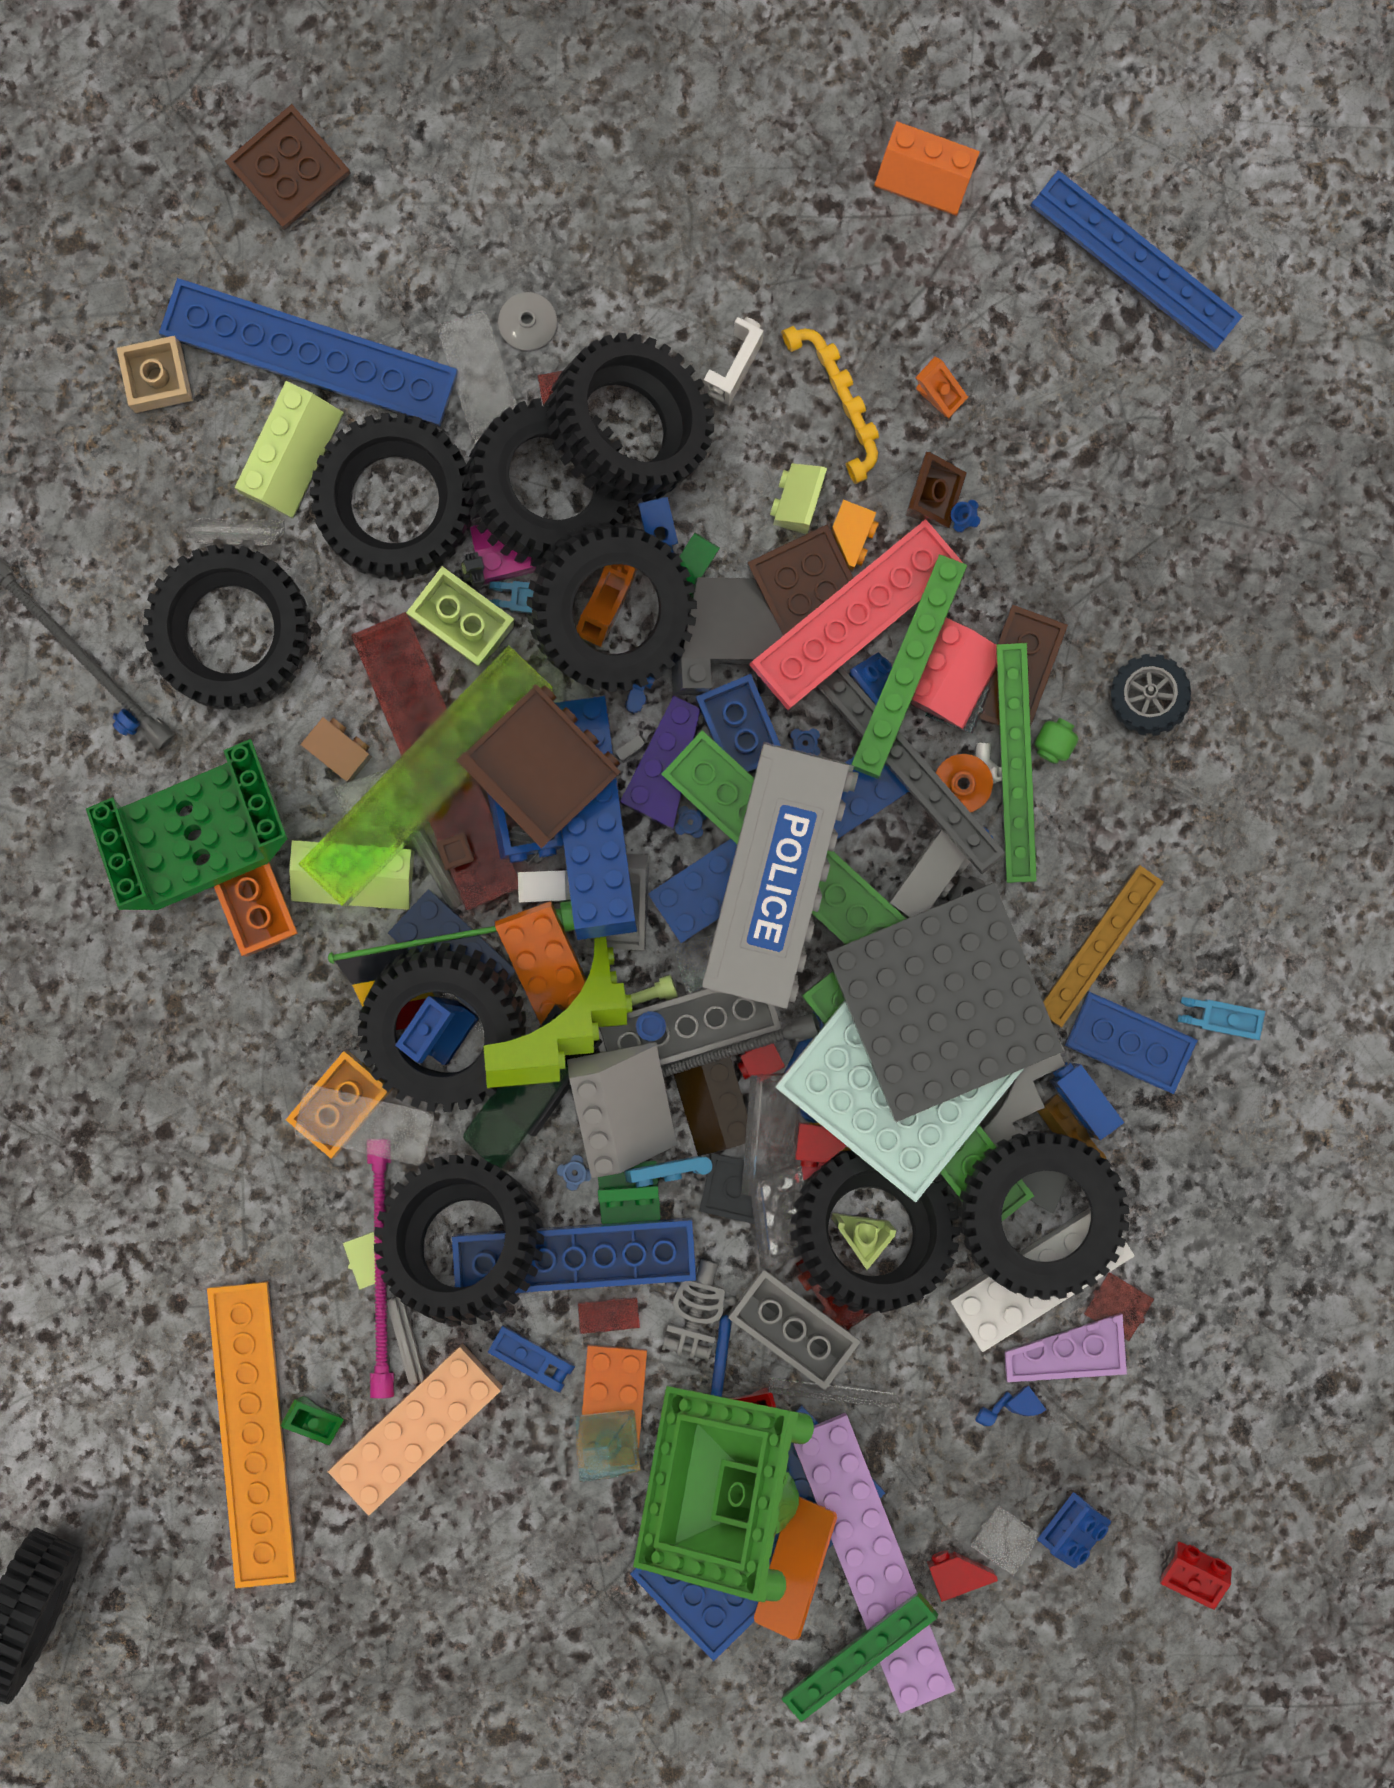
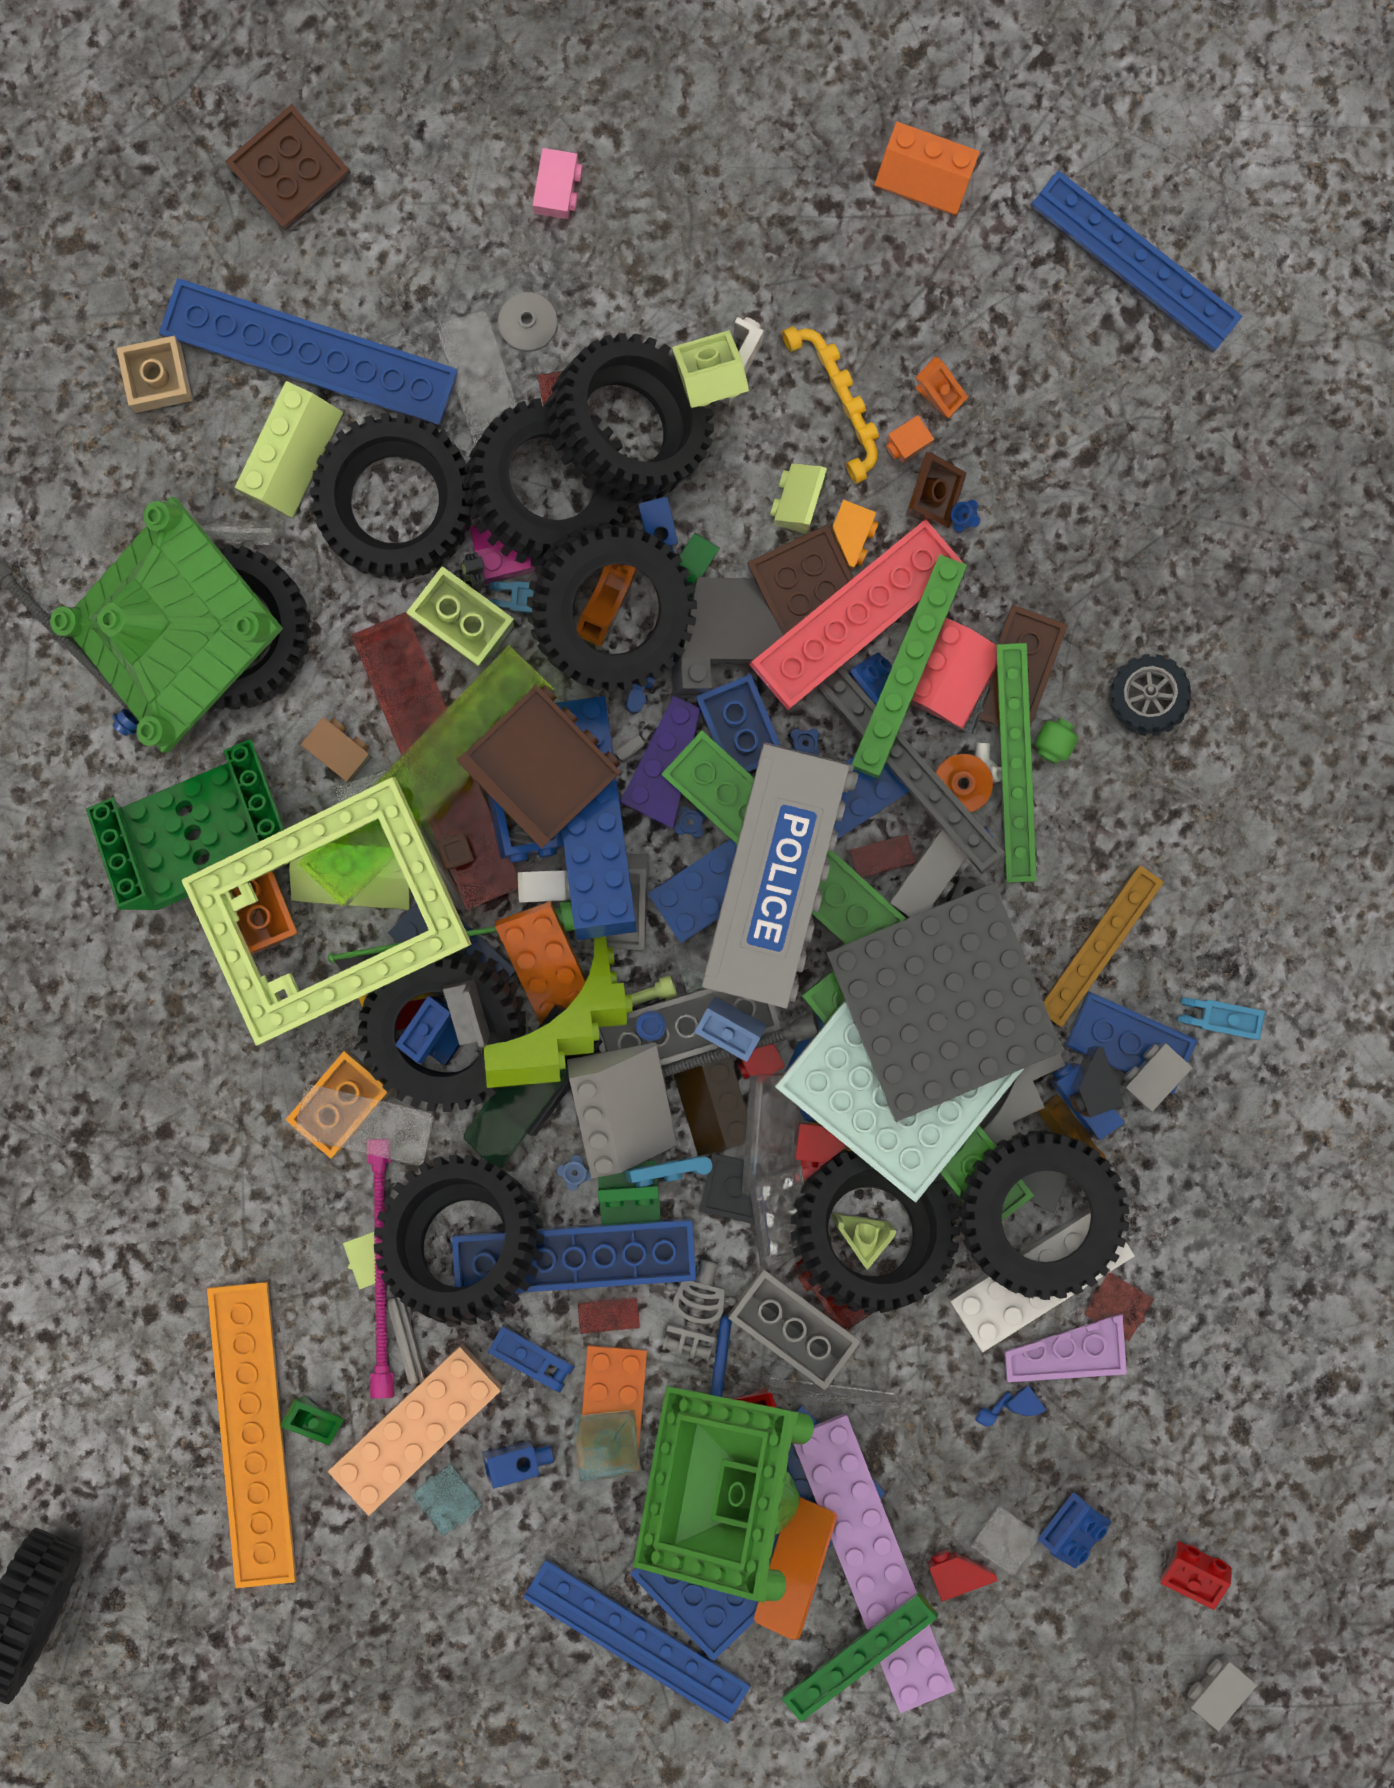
none -> bright green piece [50,497,283,753]
none -> yellowish green plate [181,777,472,1046]
none -> clear light blue piece [412,1464,483,1536]
none -> flat silver panel [443,979,490,1048]
none -> blue torso [482,1441,554,1489]
none -> blue plate [523,1558,751,1724]
none -> bright pink brick [532,148,583,219]
none -> yellowish green slope [672,330,749,408]
none -> medium blue panel [694,997,767,1062]
none -> clear red plate [850,834,915,877]
none -> orange brick [886,415,934,464]
none -> black slope [1069,1046,1125,1118]
none -> light grey brick [1121,1043,1193,1112]
none -> light grey brick [1186,1655,1257,1732]

